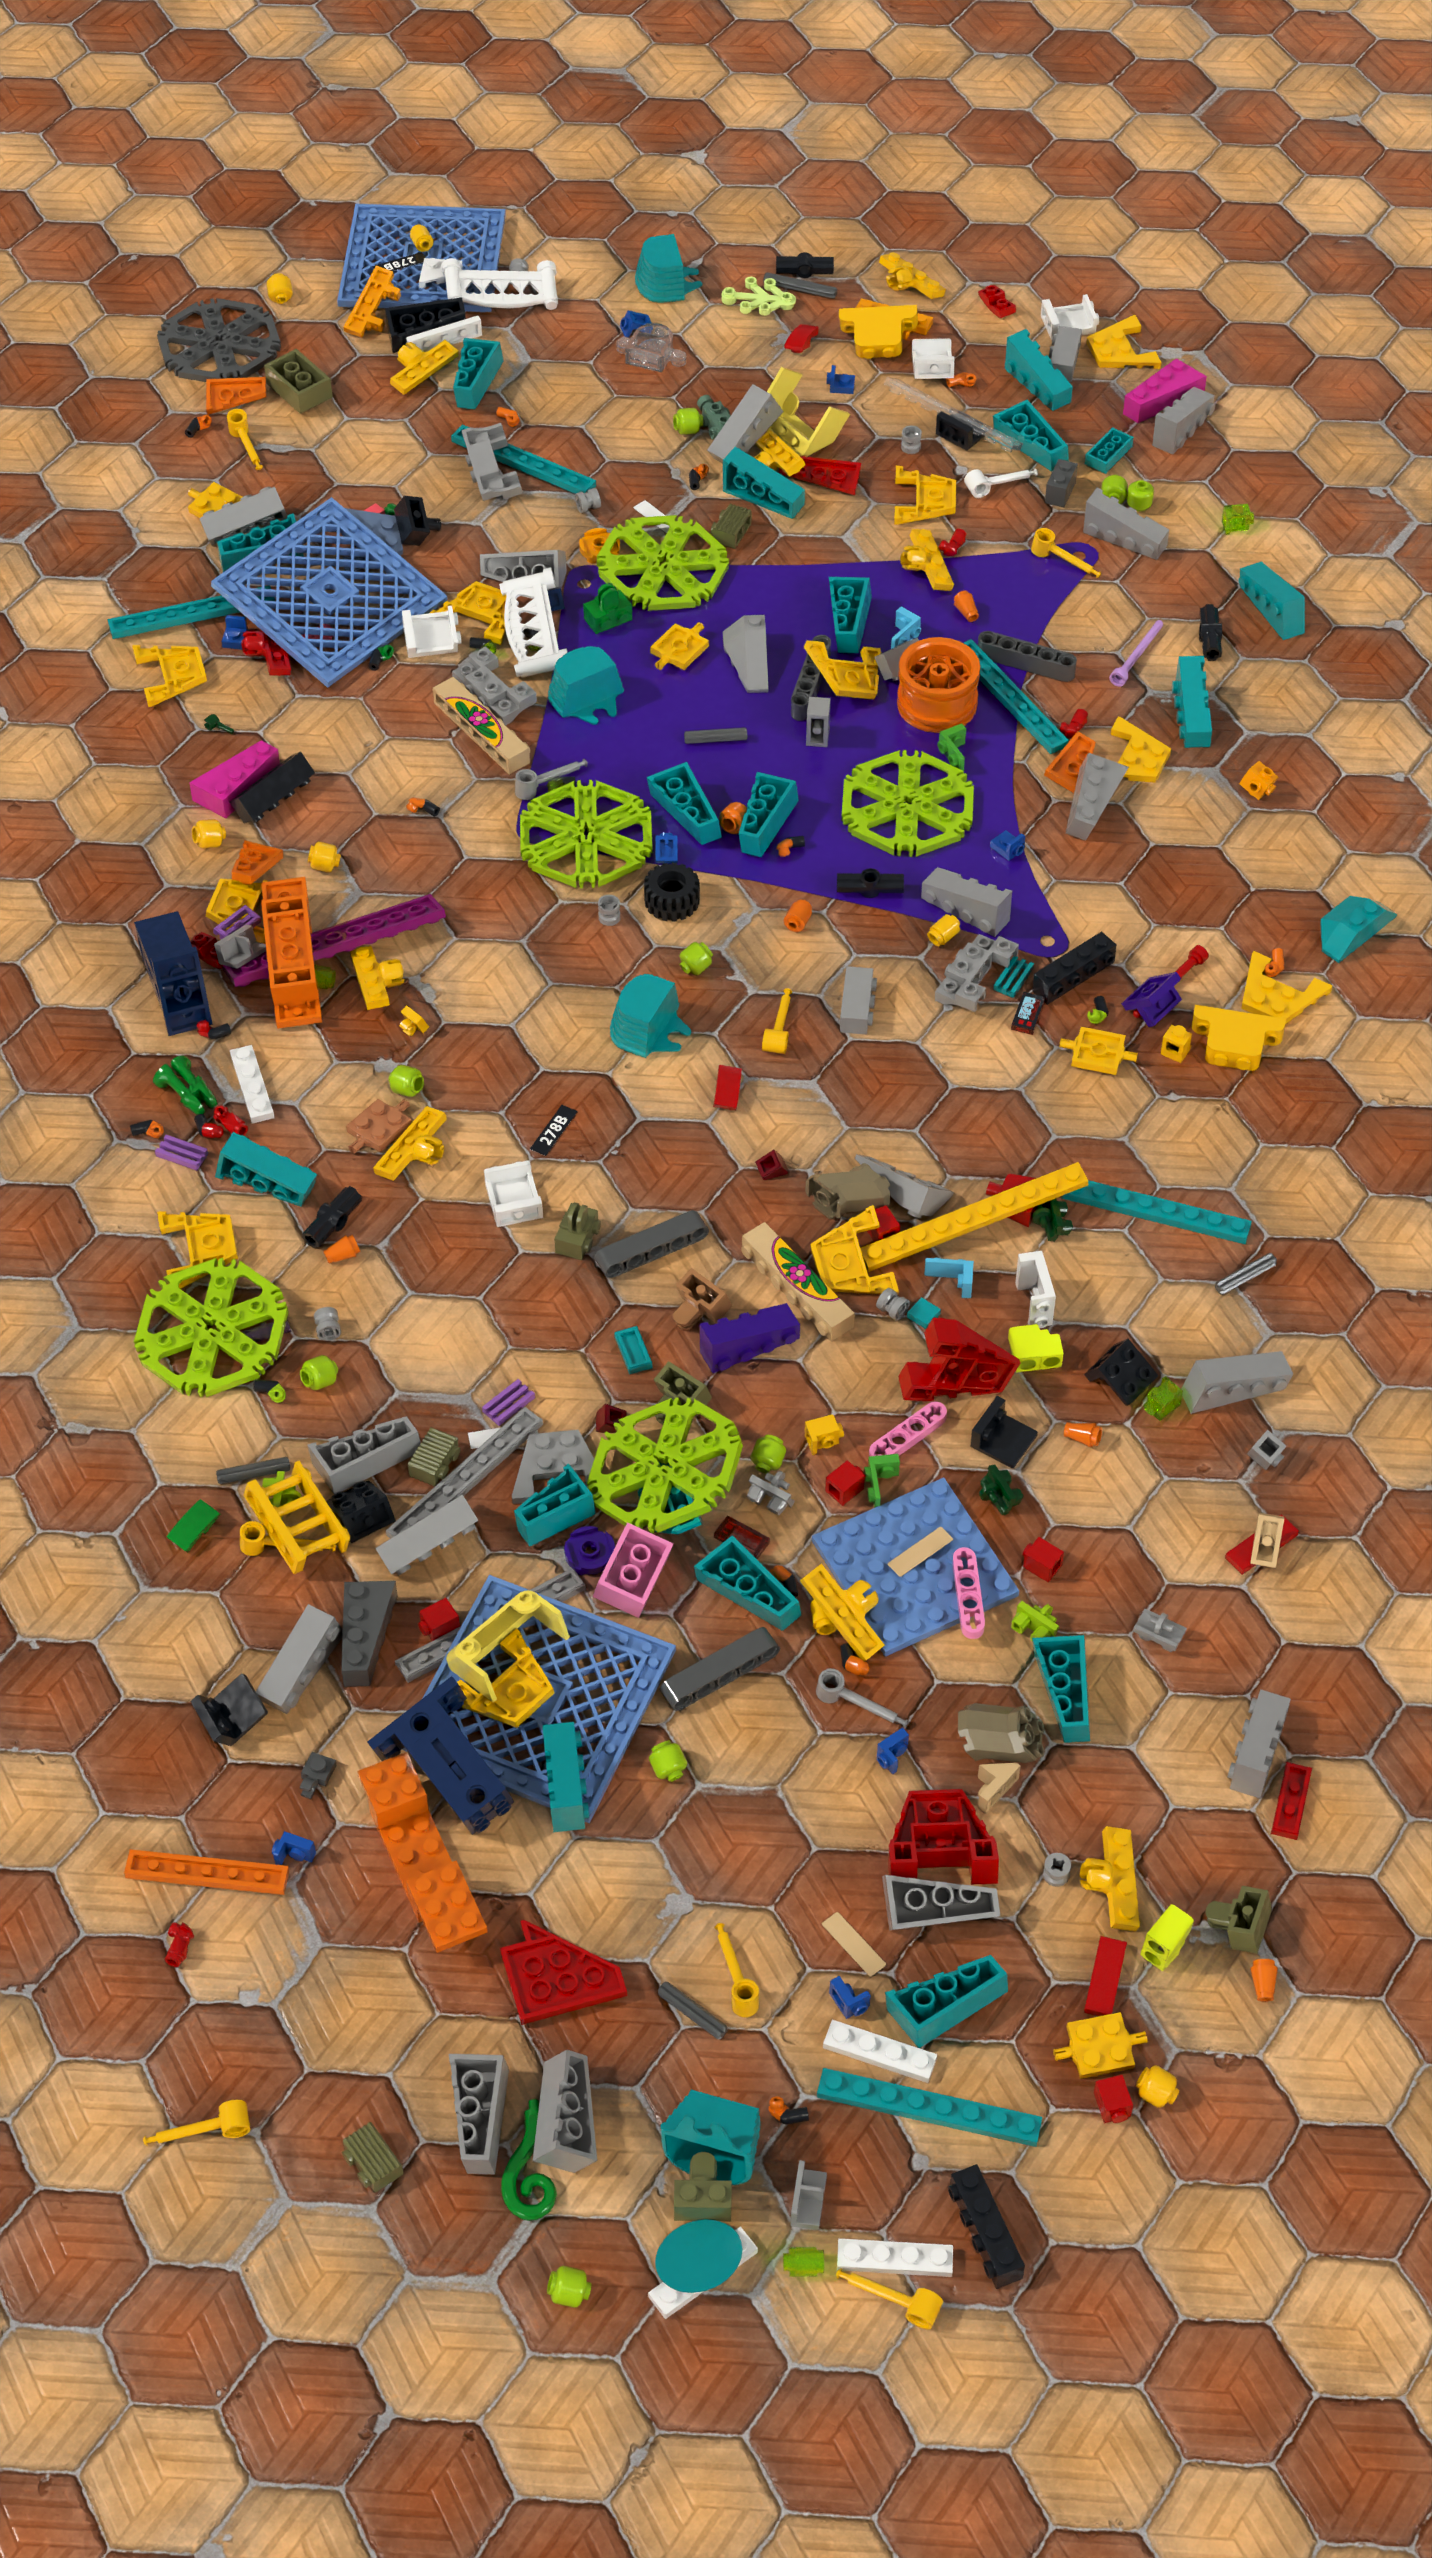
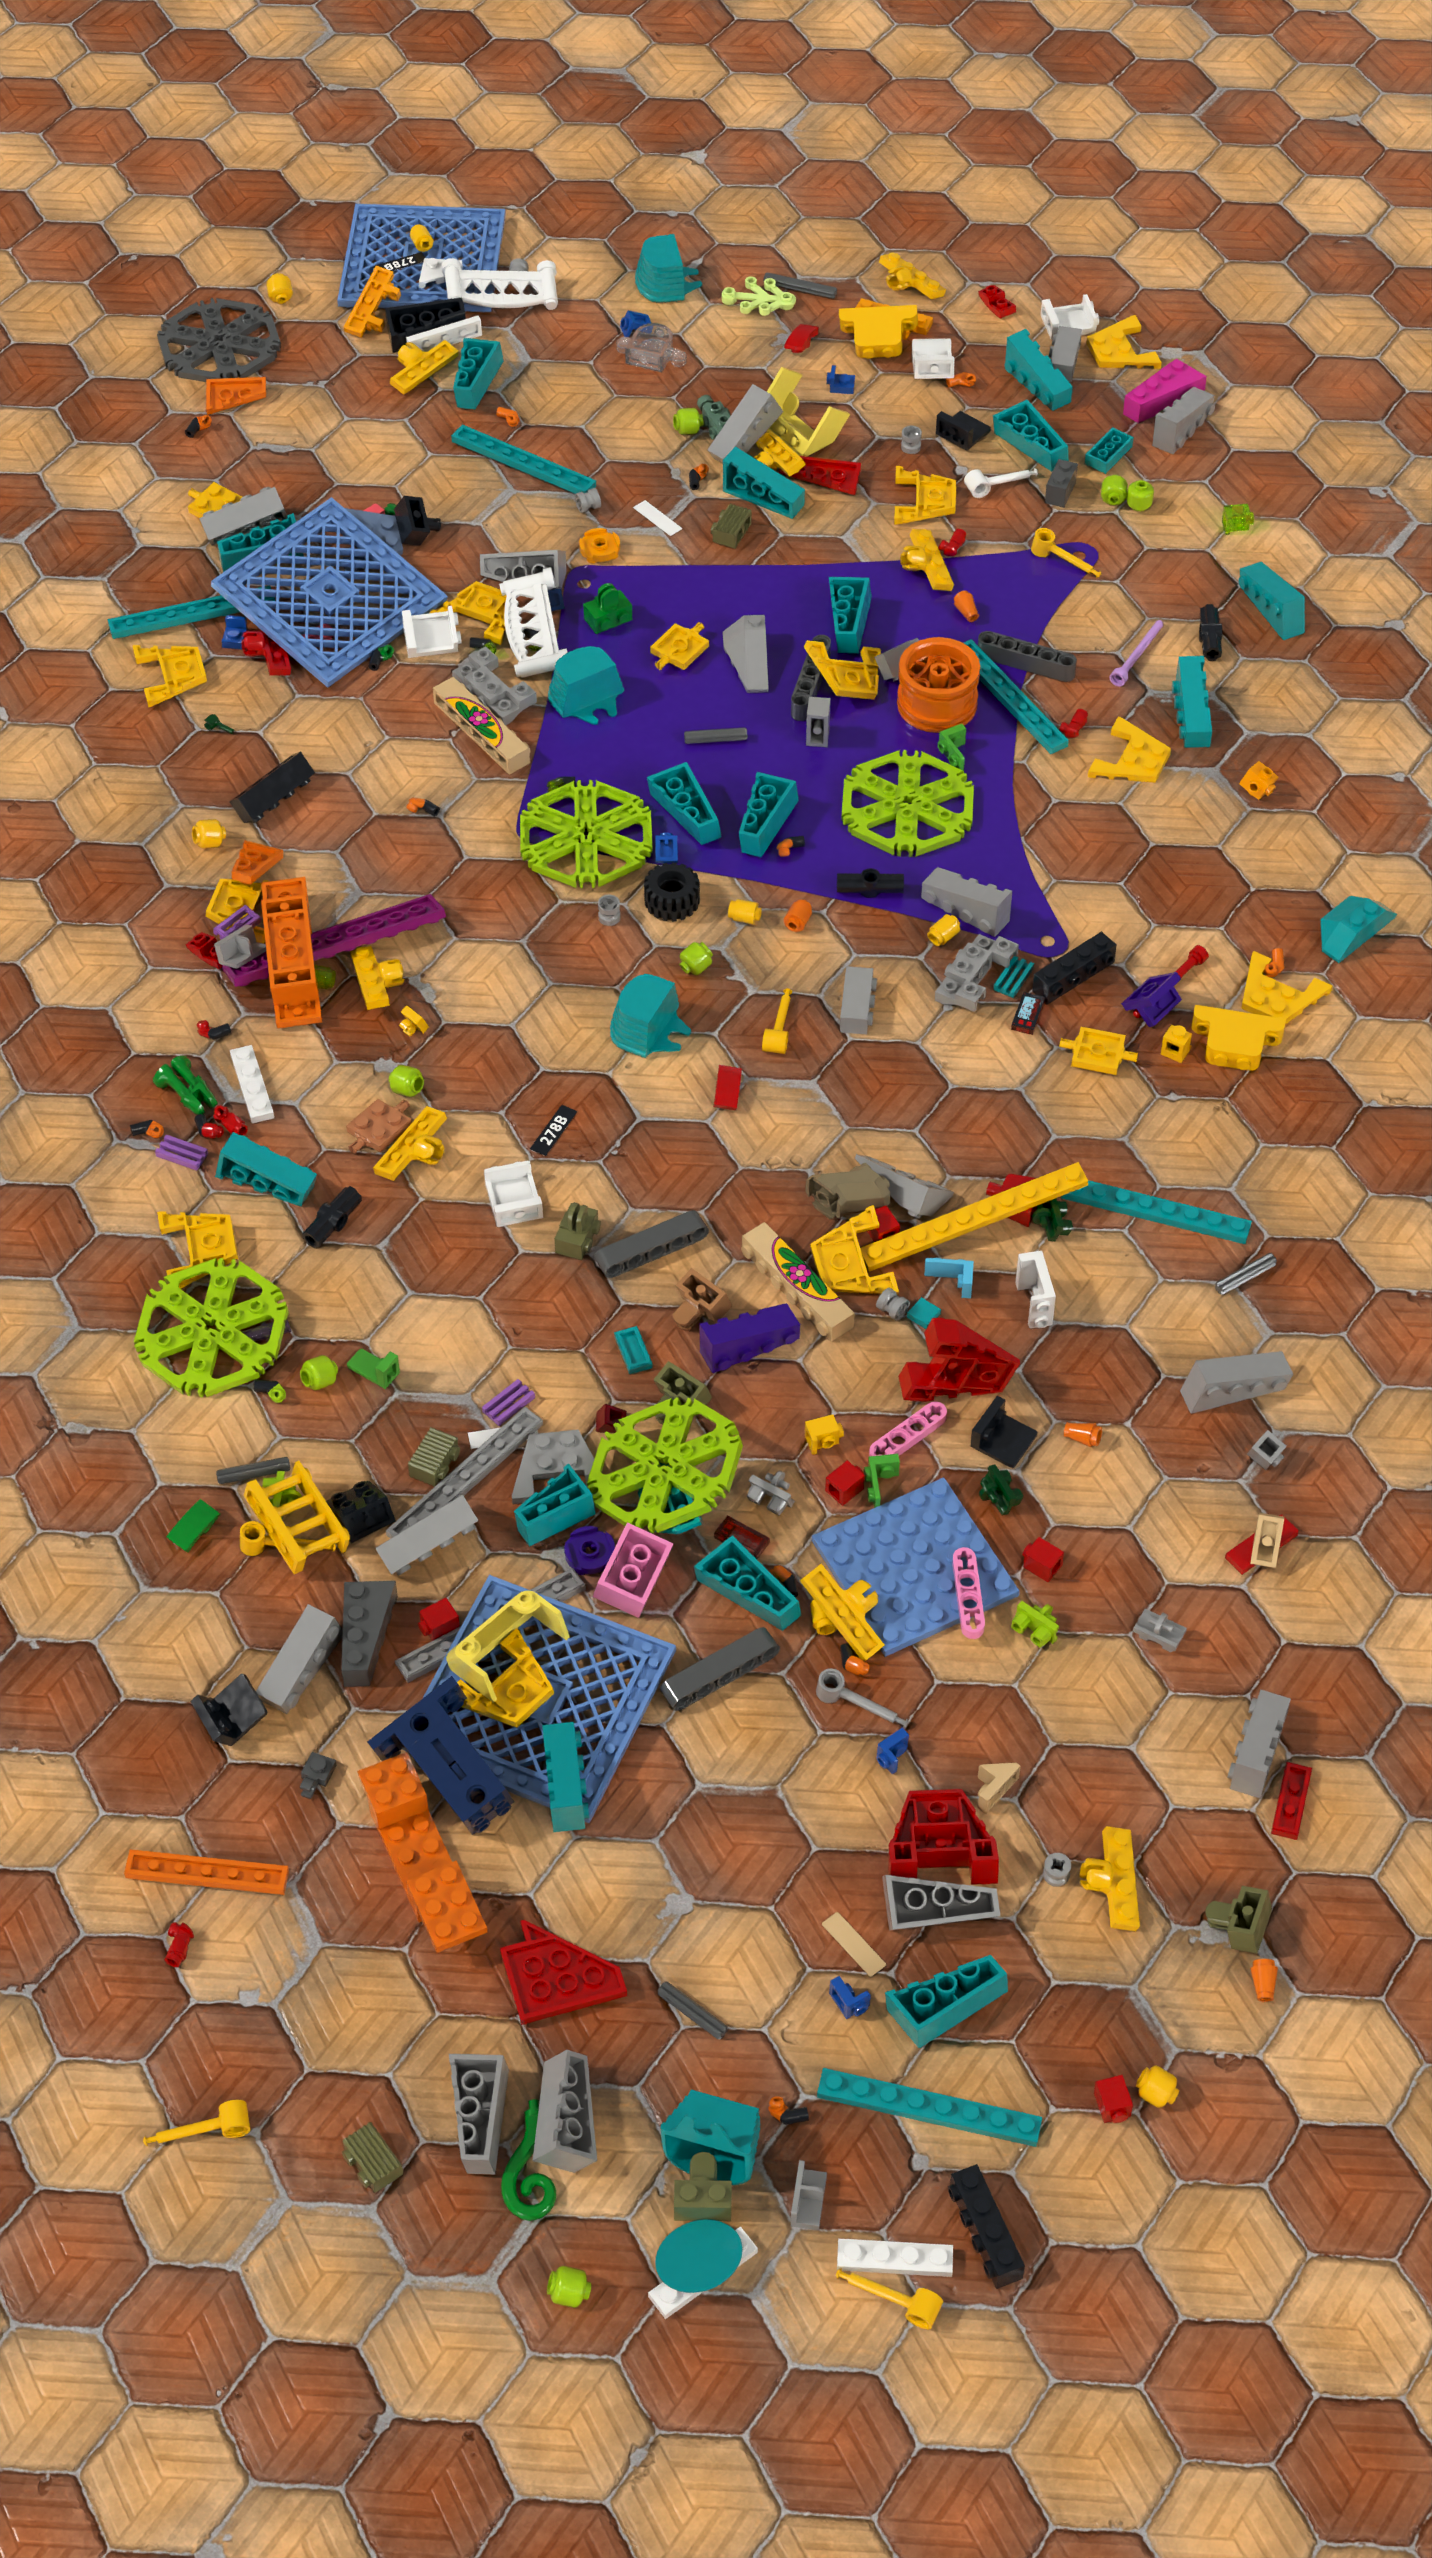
dark blue brick [134,911,213,1036] -> none
dark pink wedge [189,740,280,818] -> none
yellow piece [227,409,263,470] -> none
olive brick [264,349,333,414] -> none
blue bracket [272,1831,316,1865] -> none
yellow head [307,842,341,873] -> none
light grey wedge [307,1416,420,1494] -> none
light grey wheel [314,1307,341,1341] -> none
orange cone [323,1235,361,1264] -> none
light grey bracket [461,423,523,501] -> none
light grey piece [515,759,588,800] -> none
lime plate [596,515,729,611] -> none
lime head [649,1740,688,1782] -> none
yellow piece [714,1923,759,2017] -> none
orange head [719,802,747,834] -> none
lime head [750,1434,786,1473] -> none
dark red slope [755,1150,789,1181] -> none
black piece [776,252,834,278] -> none
clear neon green brick [783,2247,824,2277] -> none
white plate [823,2020,937,2083] -> none
clear plate [884,377,1023,452] -> none
tan sticker [888,1527,953,1577] -> none
medium azure bracket [891,606,921,649] -> none
dark tan brick [958,1703,1045,1763] -> none
blue bracket [990,830,1025,861] -> none
neon yellow piece [1008,1324,1064,1373] -> none
teal wedge [1032,1635,1090,1743] -> none
orange wing [1044,731,1096,793] -> none
yellow plate [1053,2012,1148,2079] -> none
light grey wedge [1066,753,1129,841] -> none
light grey wedge [1083,487,1169,560] -> none
black bracket [1084,1339,1158,1406] -> none
red tile [1084,1936,1127,2016] -> none
arm [1087,996,1109,1024] -> none
neon yellow piece [1140,1904,1194,1971] -> none
clear neon green brick [1144,1376,1183,1421] -> none
none -> bright green bracket [347,1348,400,1389]
none -> yellow brick [728,899,762,925]

